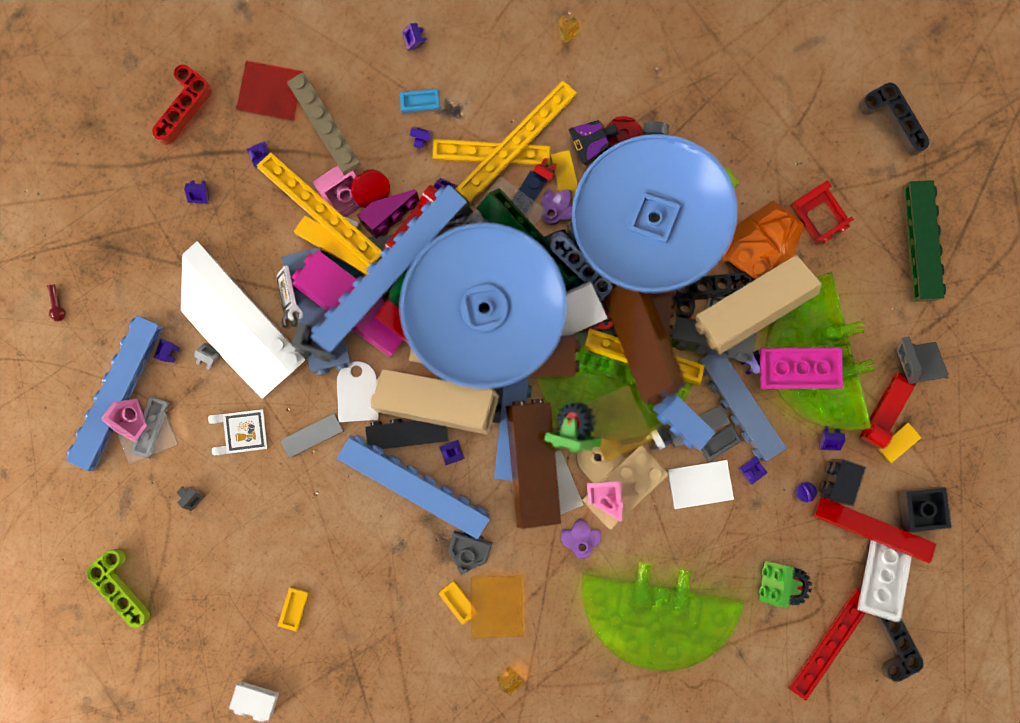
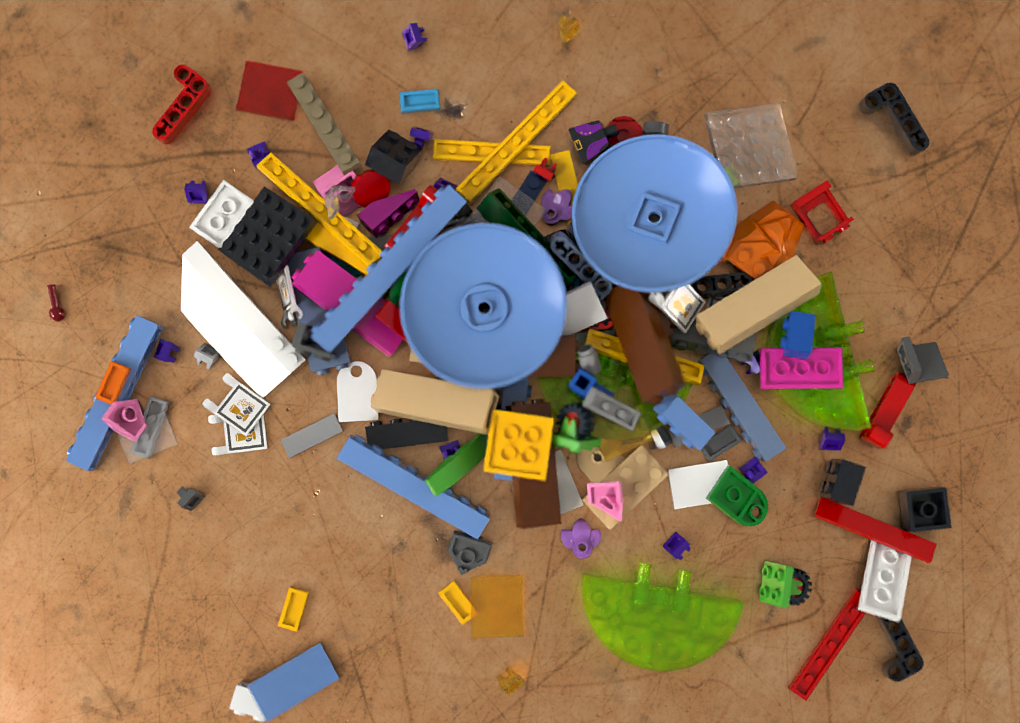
lime beam [86,549,150,628] -> none
dark purple tile [796,482,817,502] -> none
yellow tile [878,422,921,463] -> none
dark green brick [904,180,946,302] -> none
none -> orange tile [95,361,131,405]
none -> white tile [189,180,254,248]
none -> white flag [203,373,270,437]
none -> black plate [218,186,318,287]
none -> medium blue tile [247,643,339,722]
none -> clear bracket [325,185,355,219]
none -> black brick [365,129,423,184]
none -> bright green slope [425,433,489,497]
none -> yellow plate [484,409,554,480]
none -> blue brick [568,369,614,401]
none -> light grey brick [577,344,602,376]
none -> light grey tile [582,387,641,431]
none -> white flag [648,285,705,333]
none -> dark purple tile [662,532,691,560]
none -> clear plate [704,103,798,188]
none -> green tile [706,466,768,526]
none -> blue brick [780,311,815,360]

